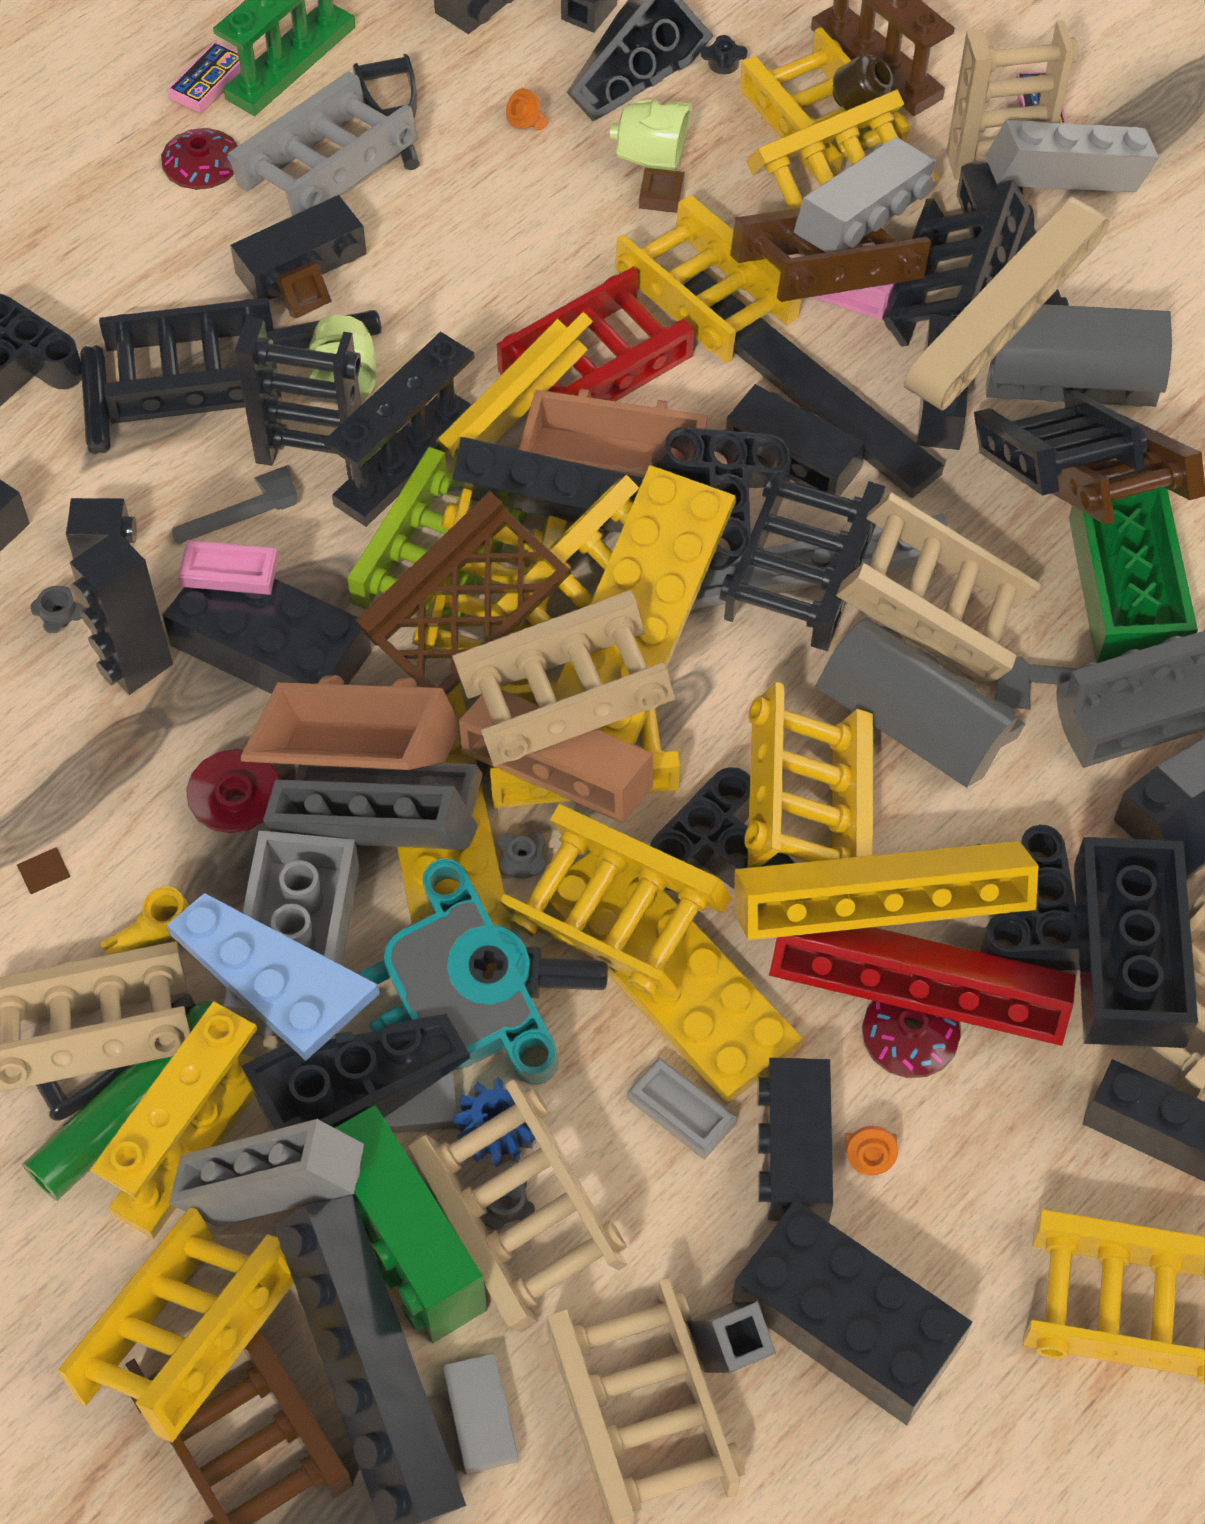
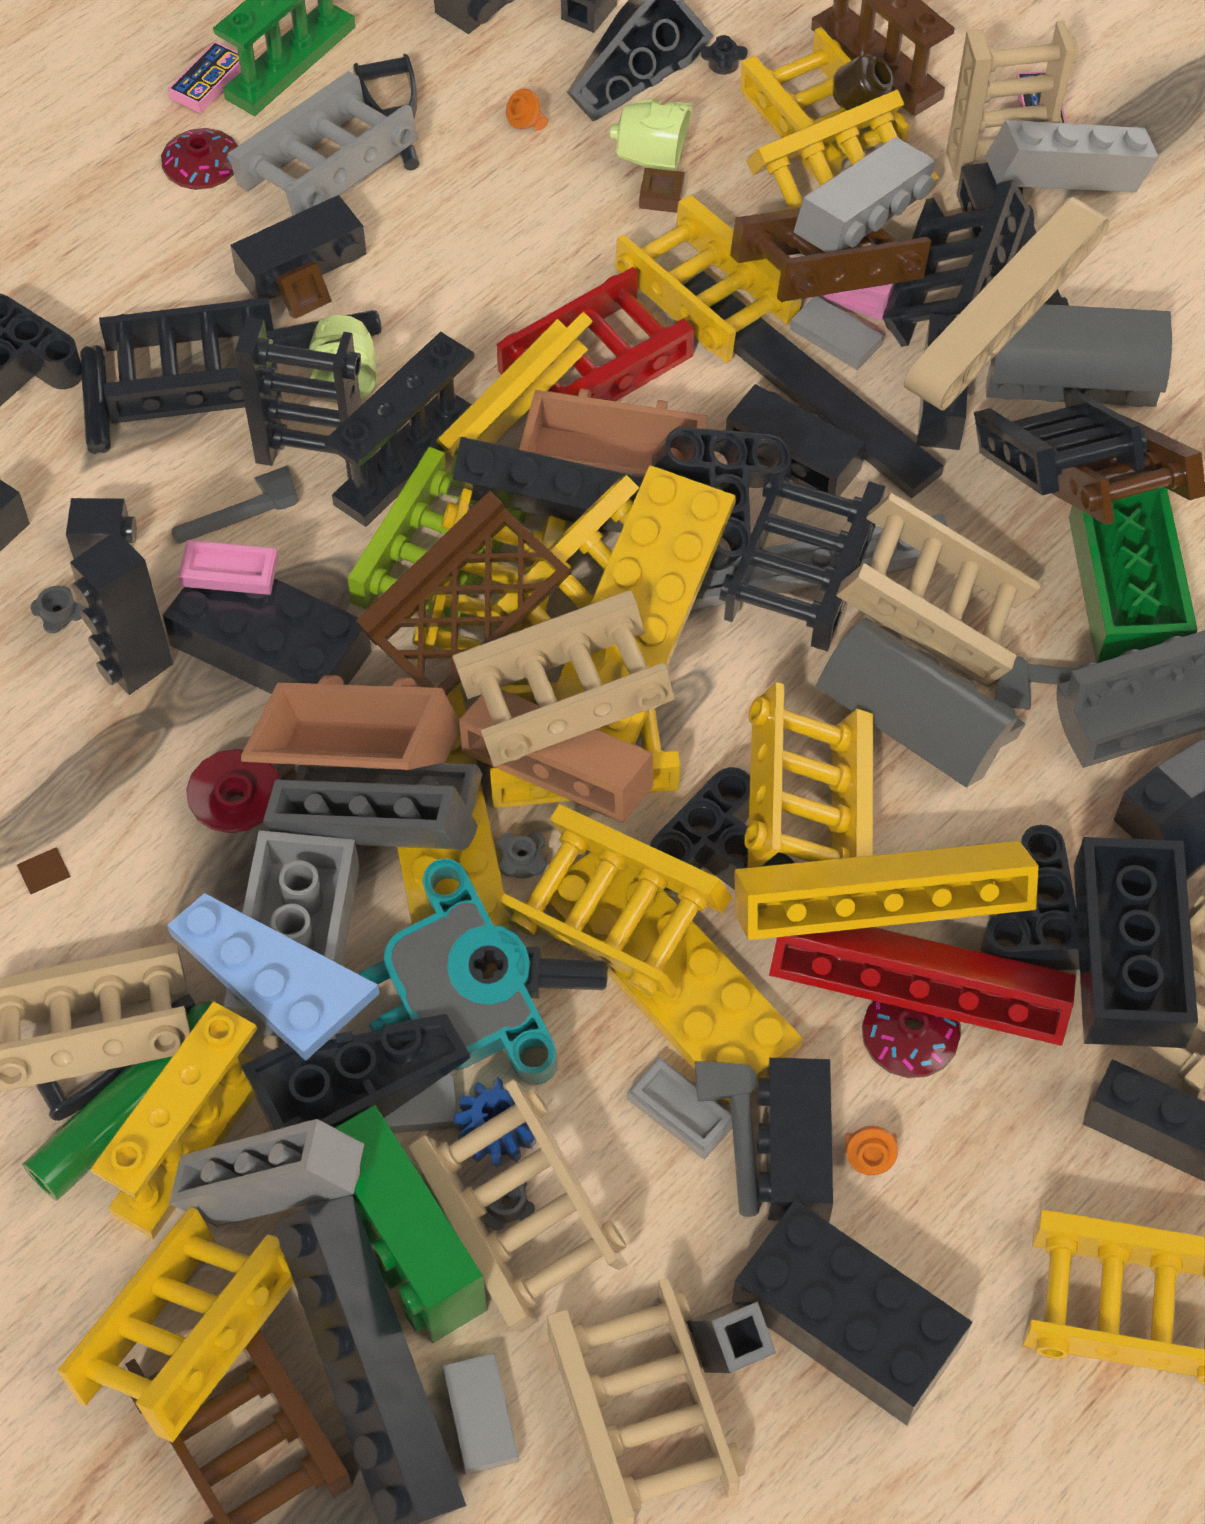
yellow pin [100,886,190,955] -> none
none -> dark grey piece [694,1061,759,1217]
none -> light grey tile [790,296,883,370]

